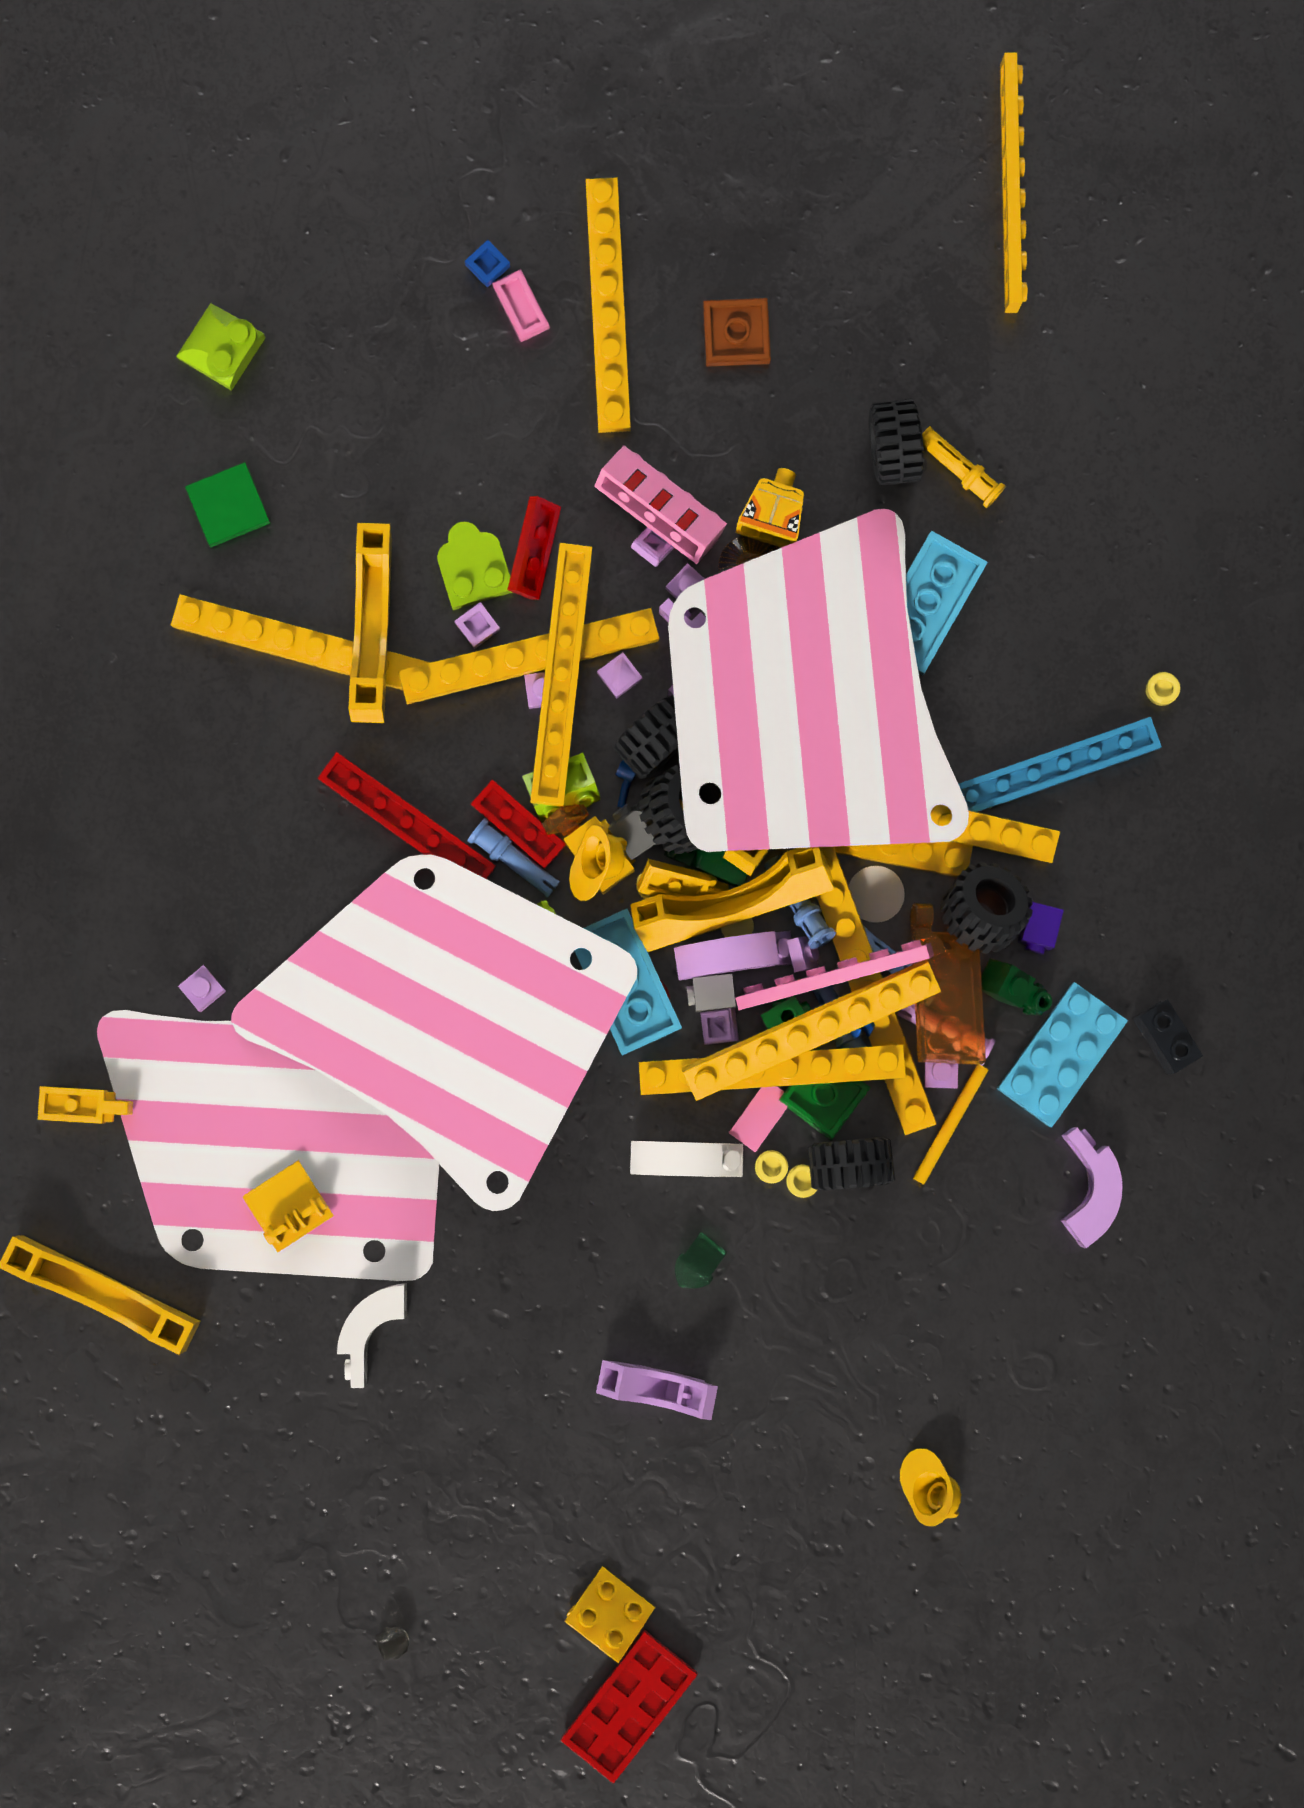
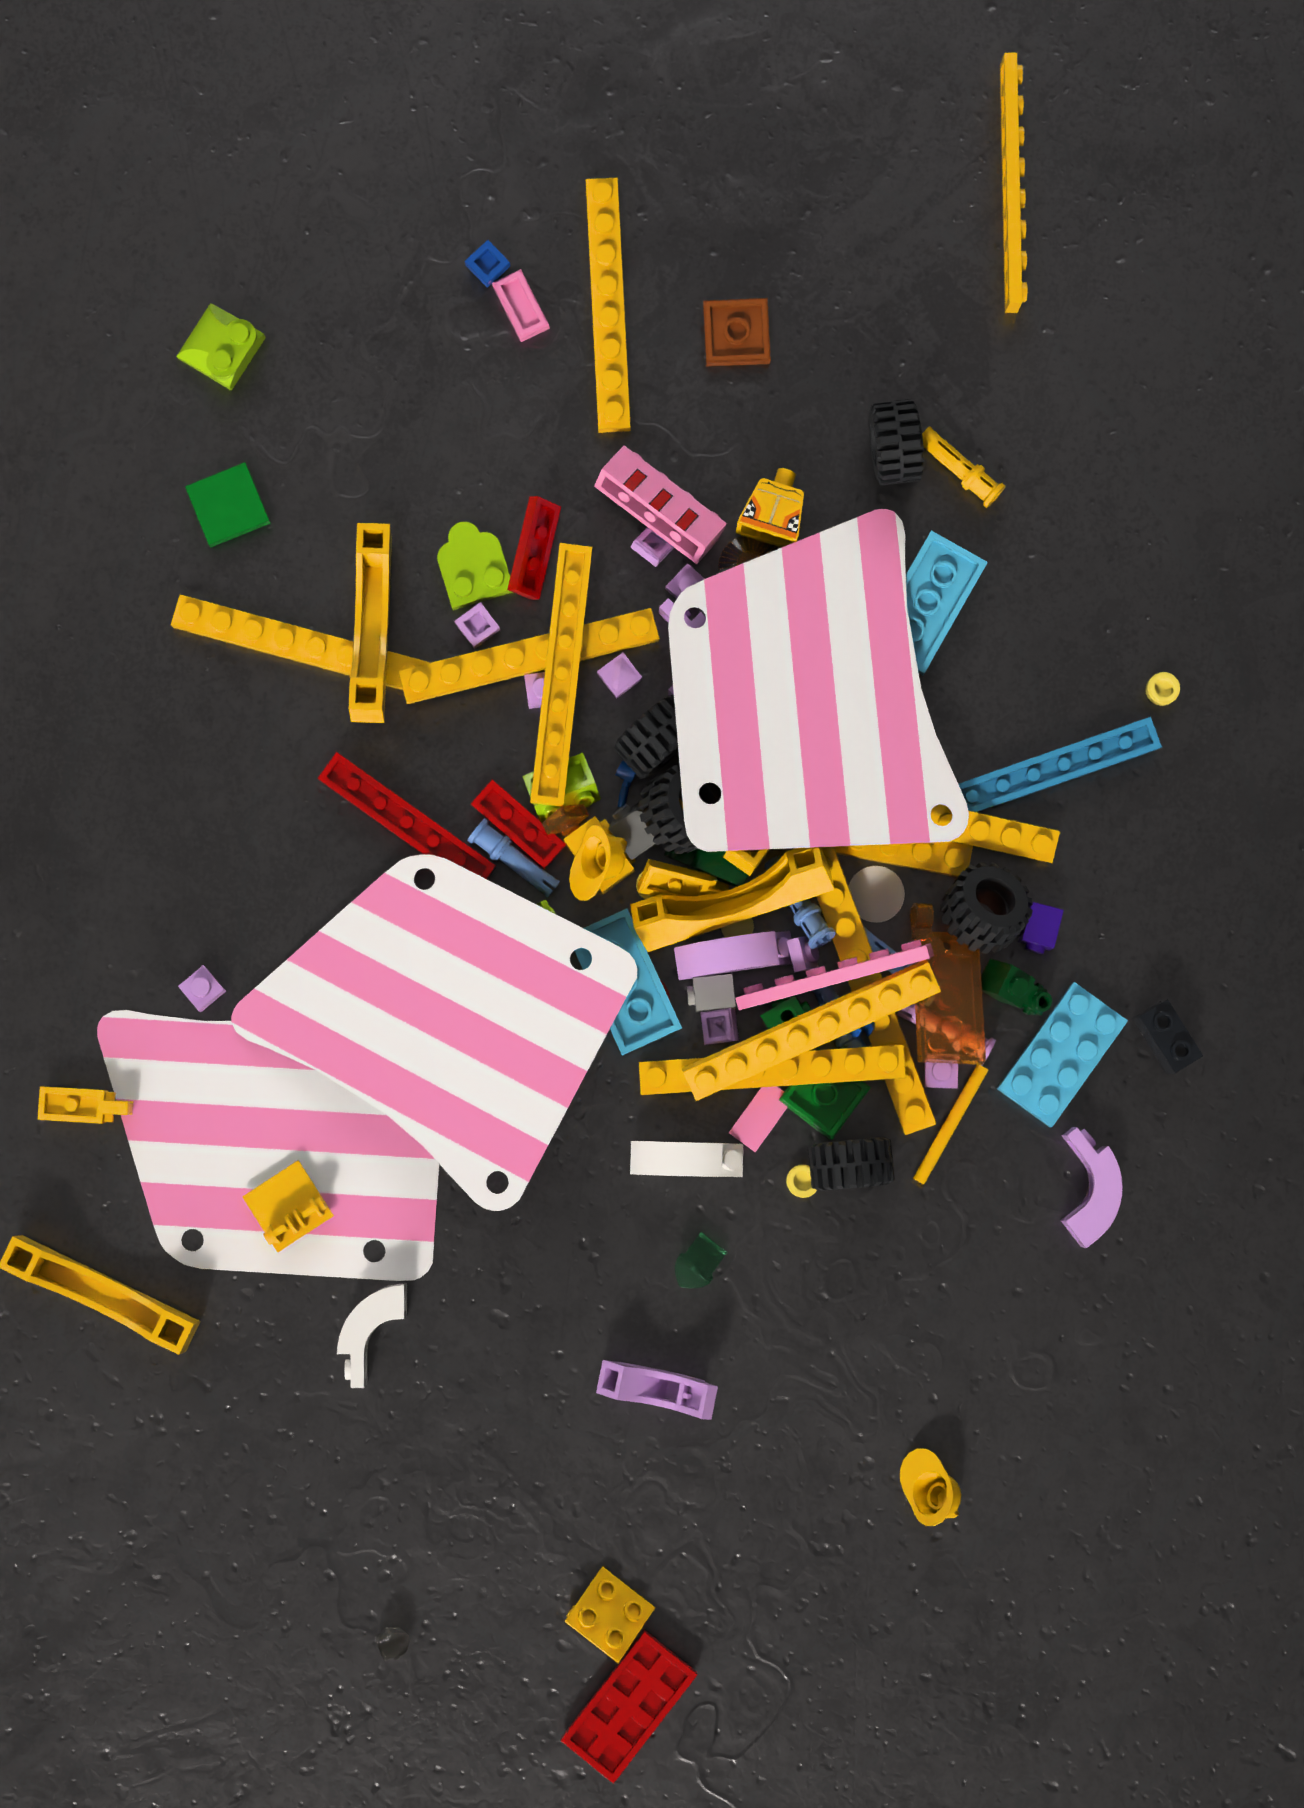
light yellow tile [755,1150,788,1183] -> none

